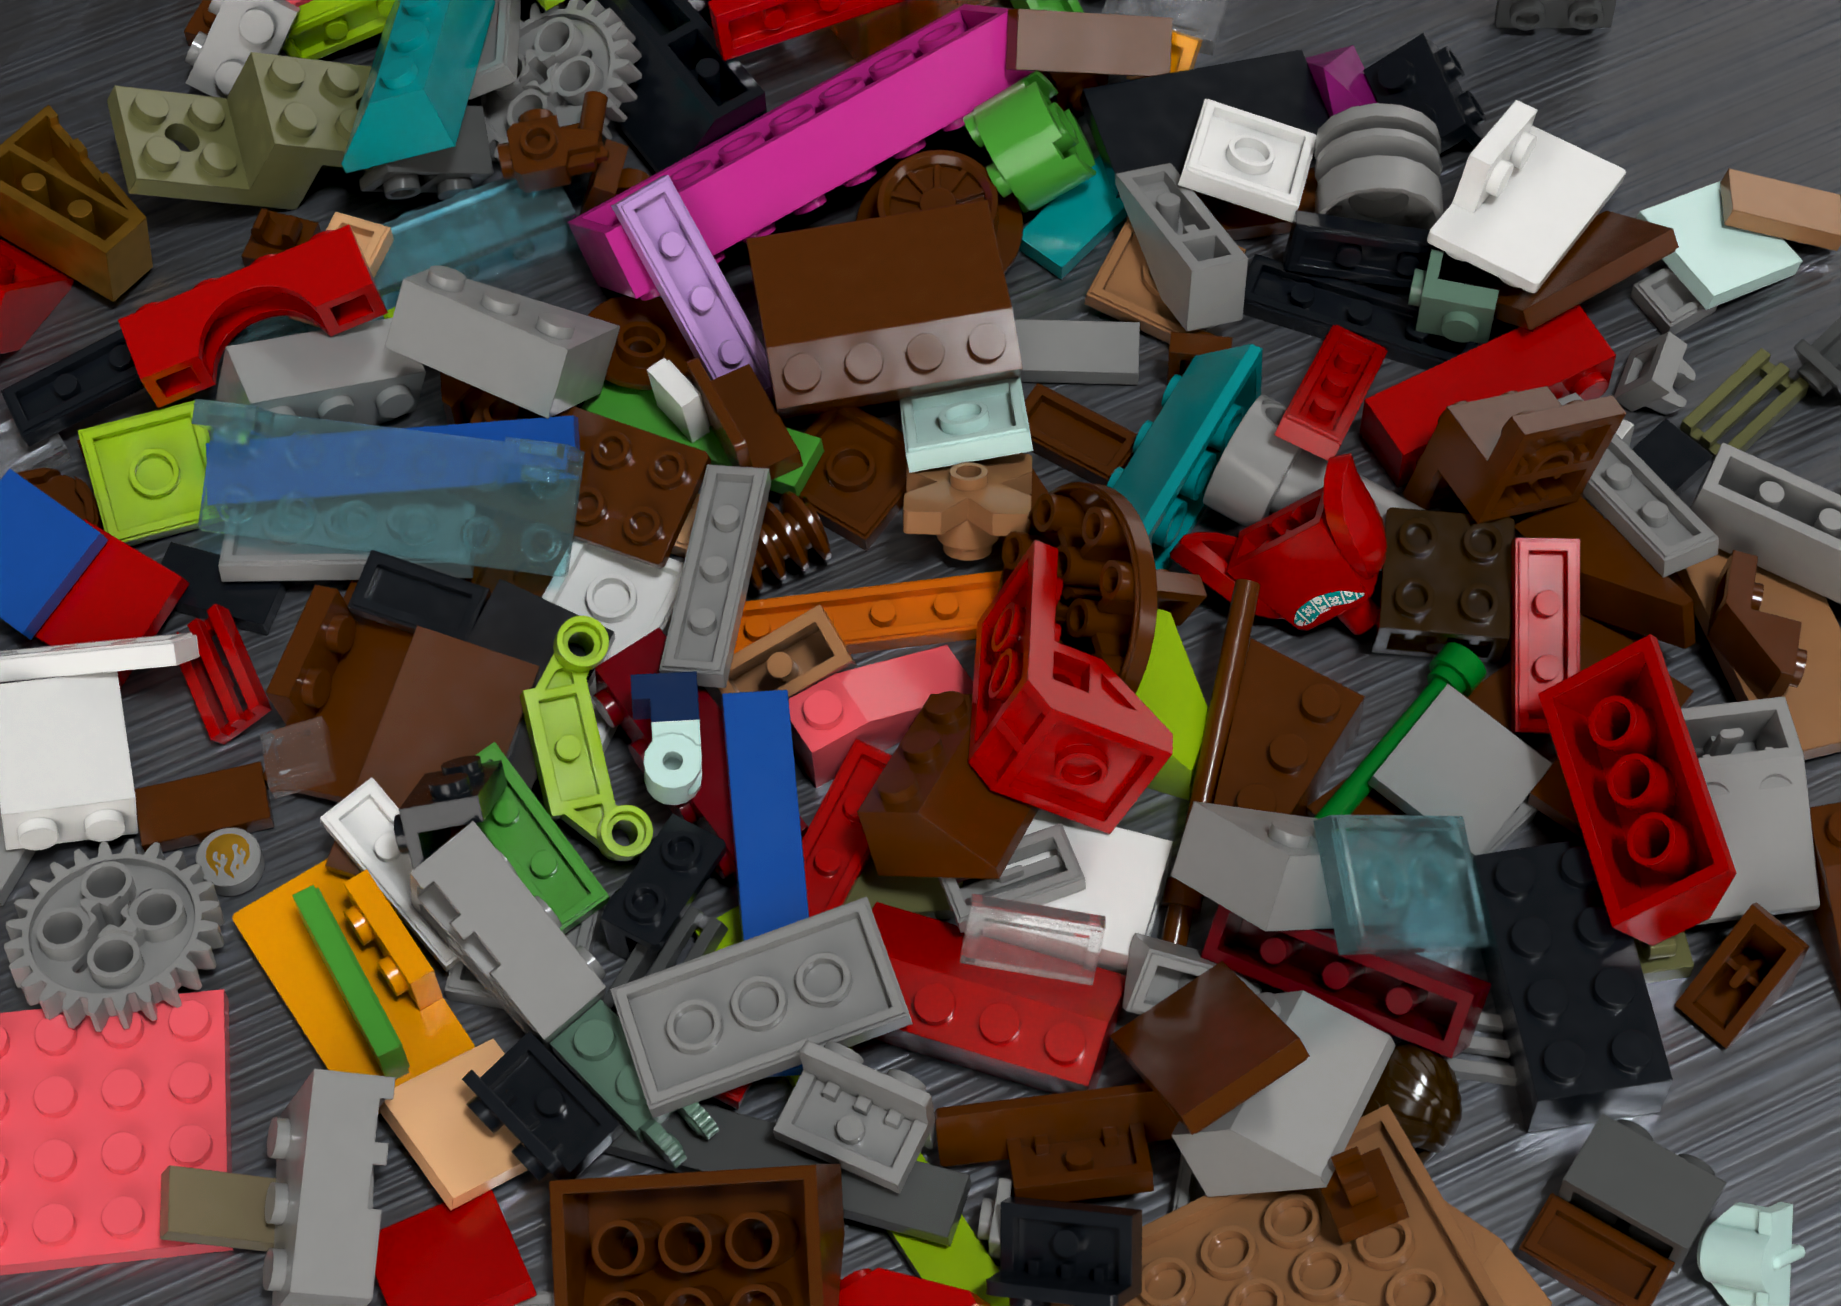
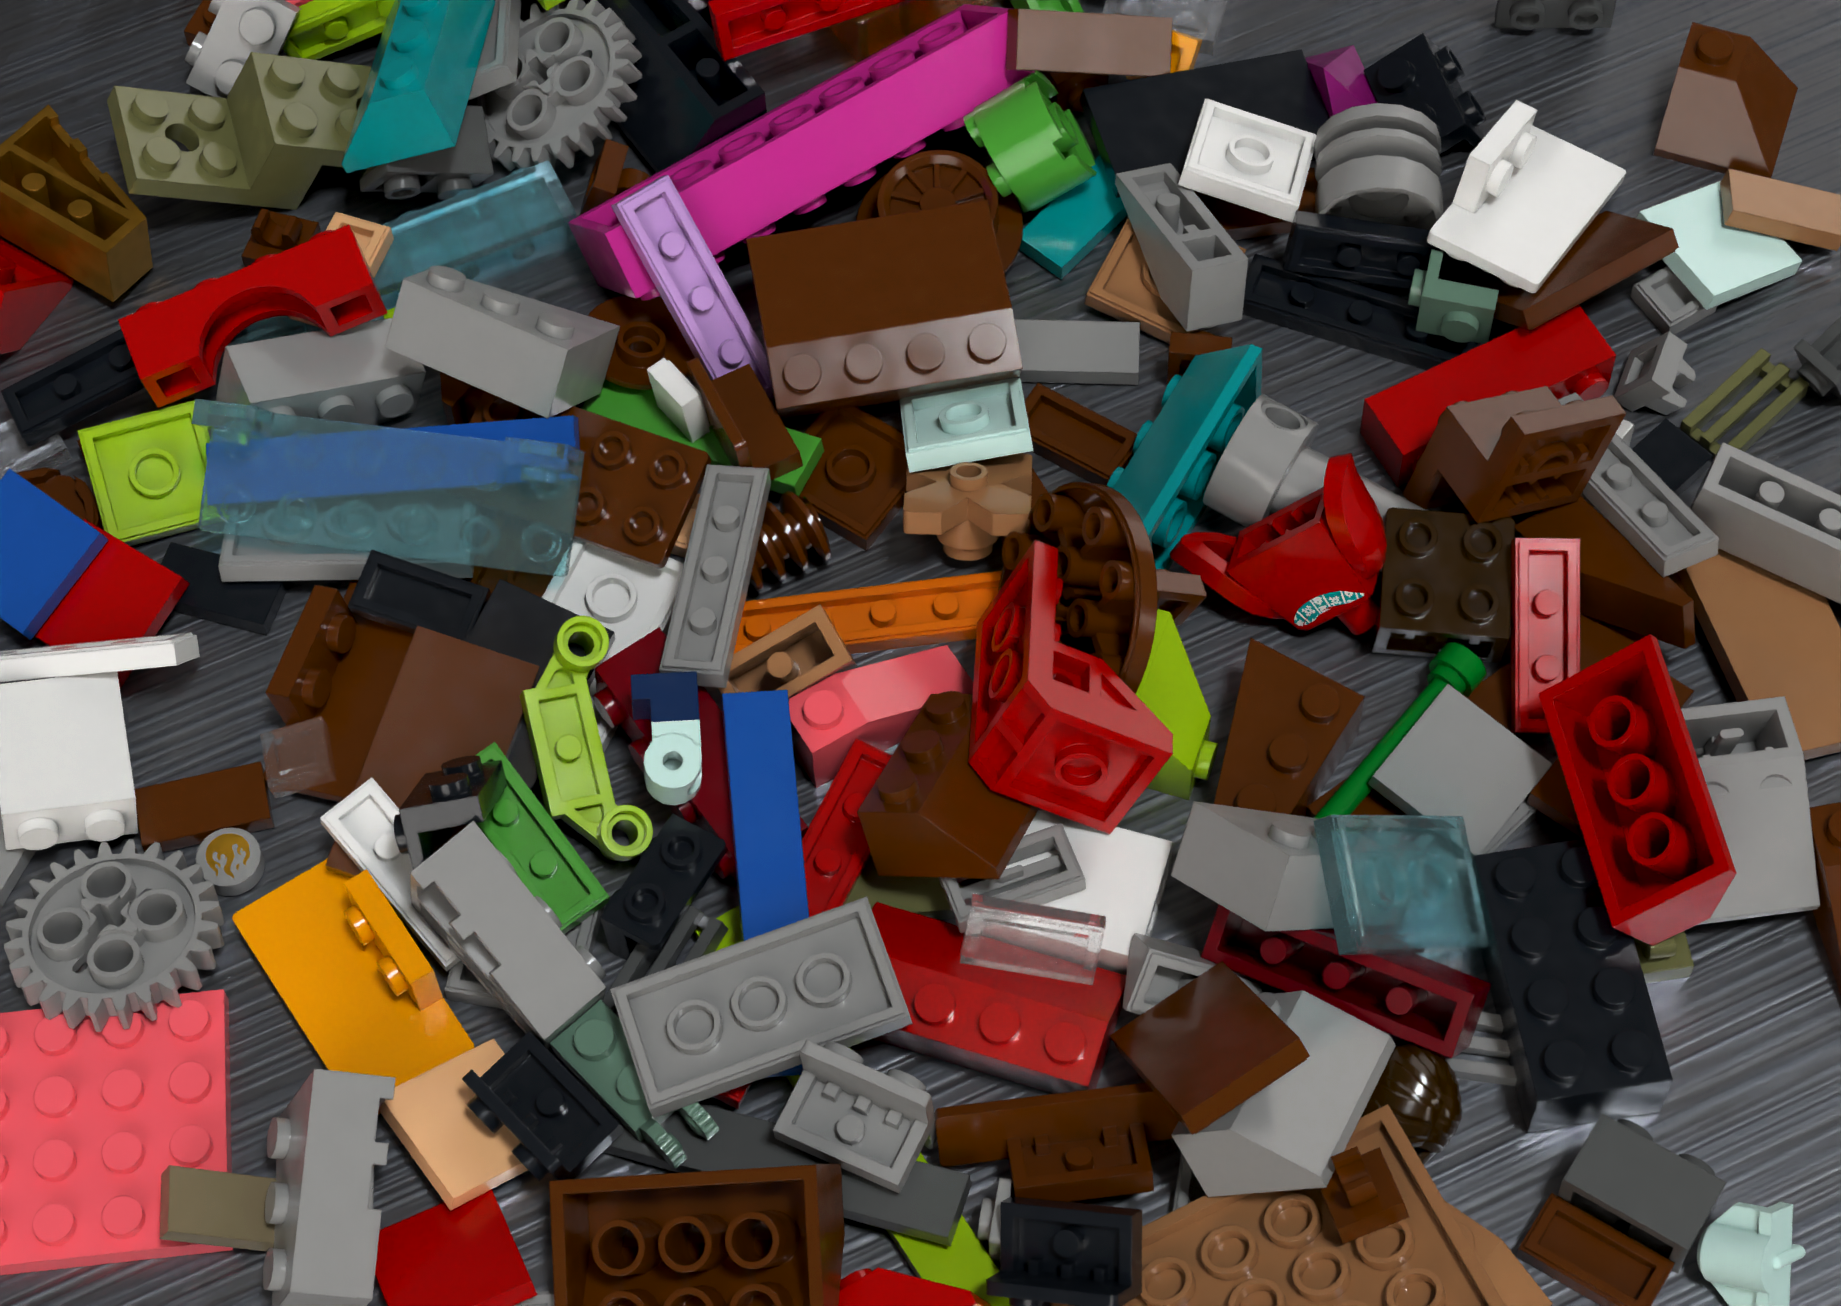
red tile [175,604,272,745] -> none
bright green tile [292,885,410,1080] -> none
reddish brown piece [497,91,609,193] -> none
reddish brown bar [1161,579,1261,947] -> none
red tile [1274,324,1388,461] -> none
reddish brown slope [1675,902,1809,1049] -> none
reddish brown slope [1707,550,1807,699] -> none
none -> reddish brown slope [1653,22,1798,178]

